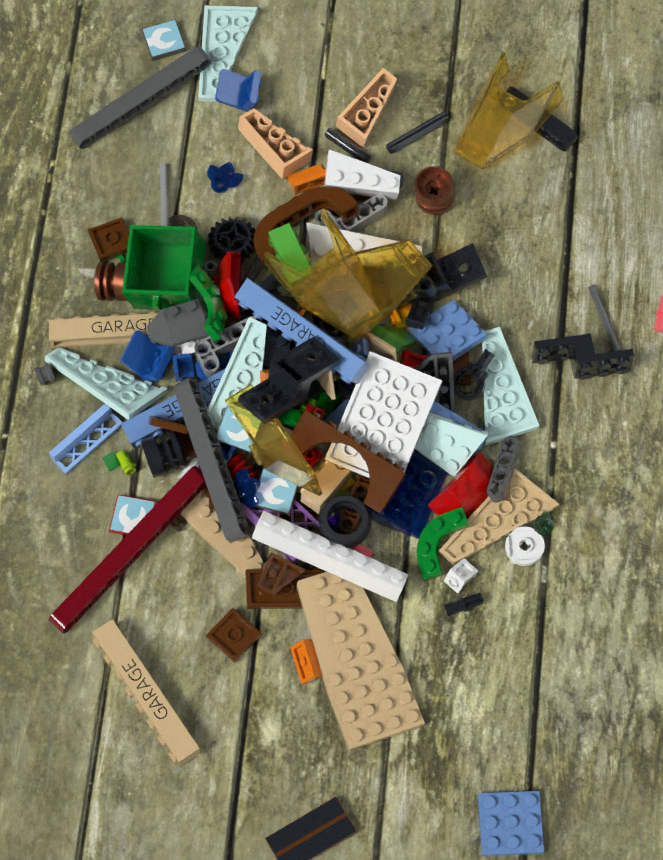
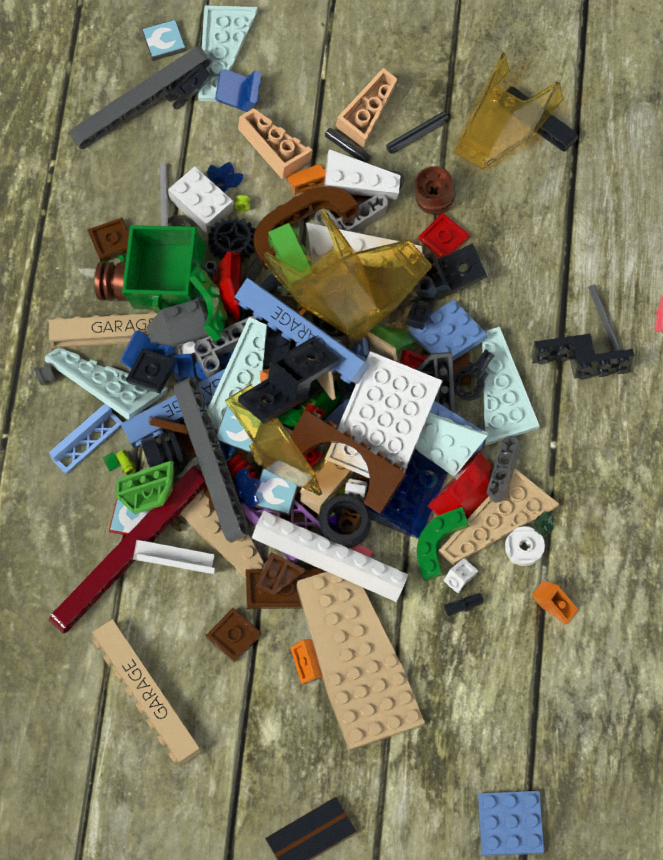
yellow bracket [389,304,412,329] -> none
none -> bright green wedge [116,461,174,514]
none -> black tile [126,348,177,394]
none -> white fence [133,540,215,574]
none -> black hinge [166,63,213,110]
none -> white brick [168,167,234,234]
none -> lime bush [234,195,251,211]
none -> white bracket [345,479,367,501]
none -> red tile [418,213,470,258]
none -> orange slope [532,581,578,625]

